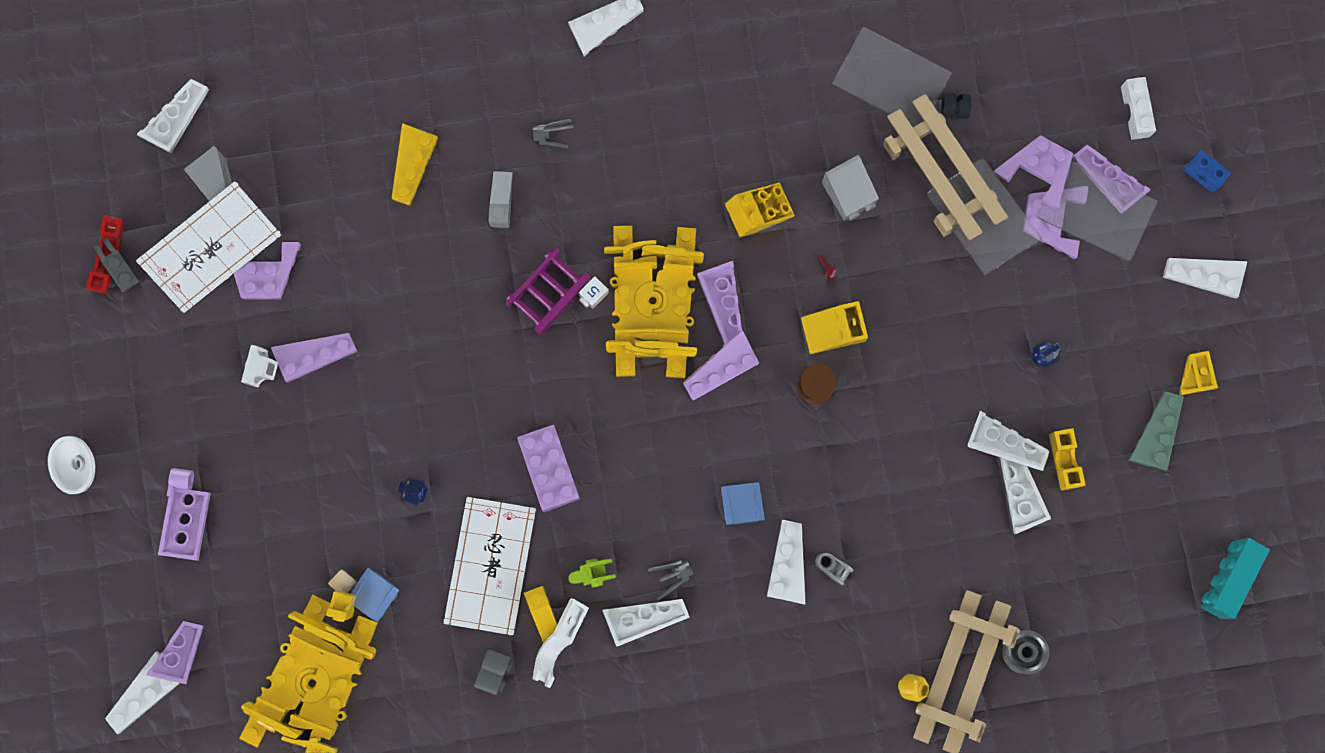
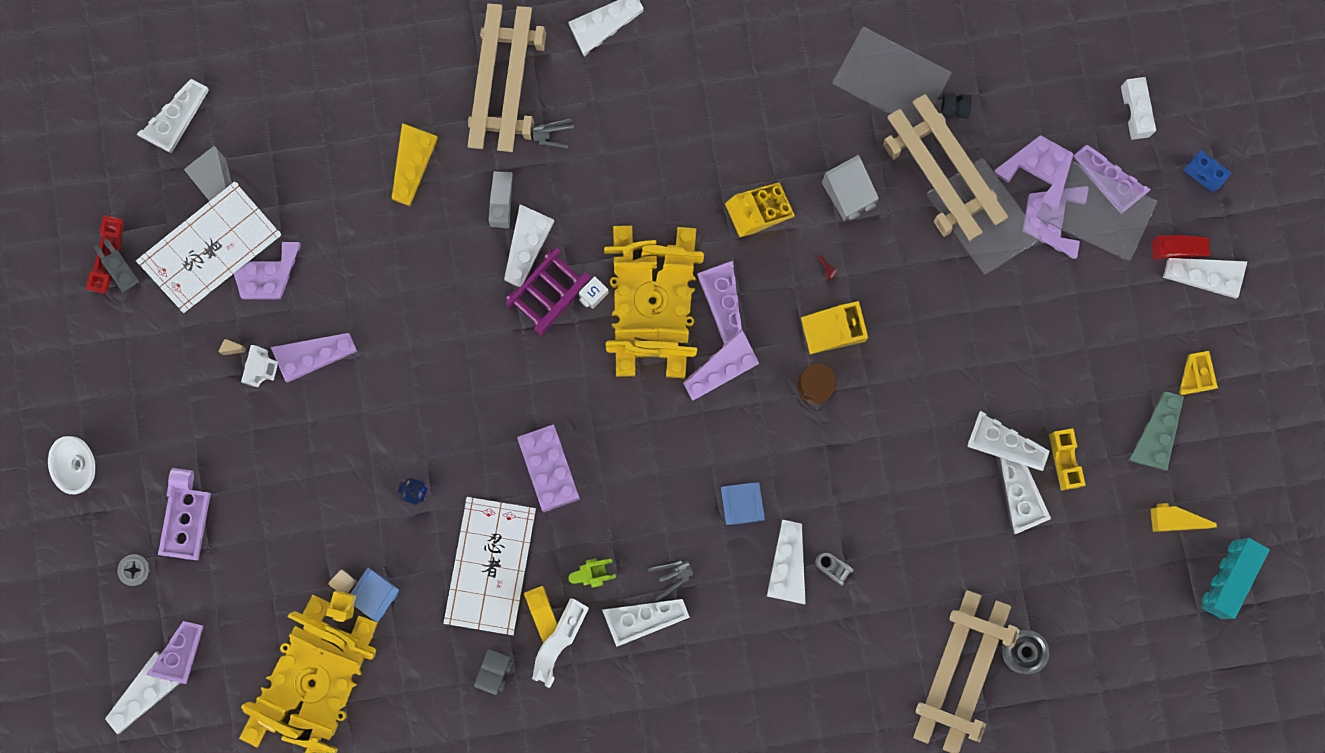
yellow head [898,674,929,702] -> none
clear blue head [1031,340,1061,368] -> none
none -> light grey gear [117,554,150,586]
none -> tan slope [219,339,246,355]
none -> tan fence [468,3,546,152]
none -> white wing [504,205,554,287]
none -> red slope [1151,235,1210,259]
none -> yellow slope [1151,503,1217,532]

